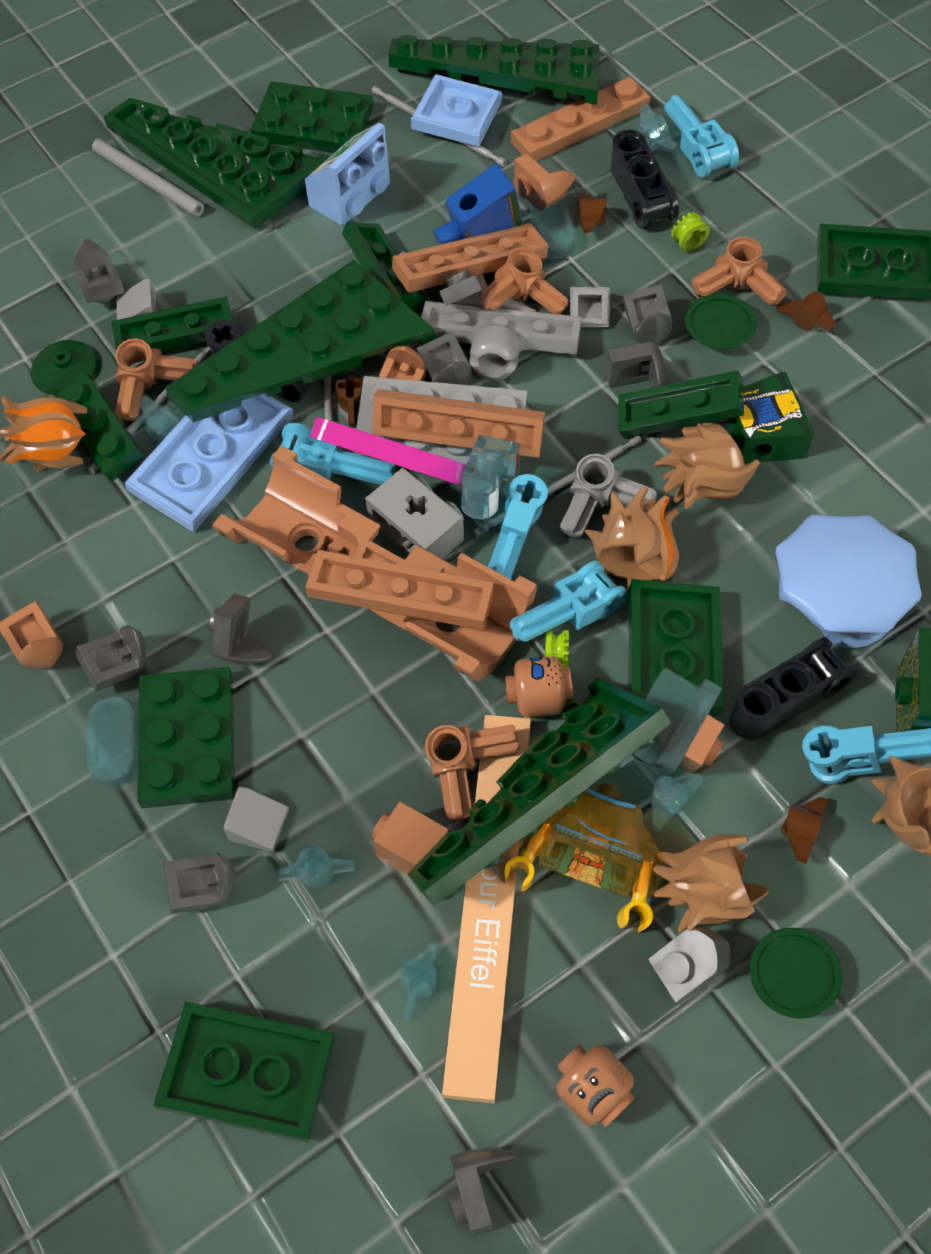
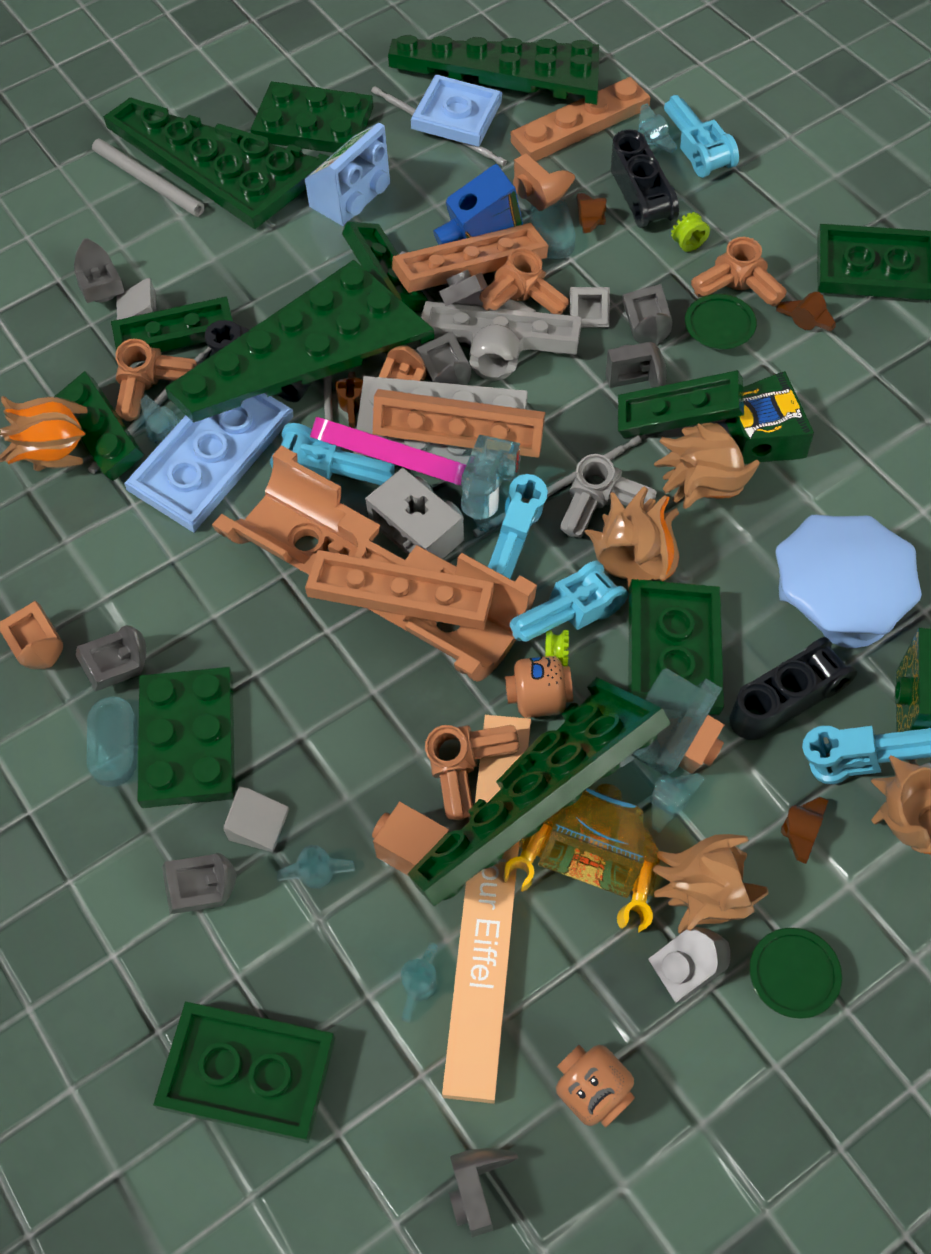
dark green piece [30,340,101,396] -> none
flat silver plate [209,593,272,664] -> none

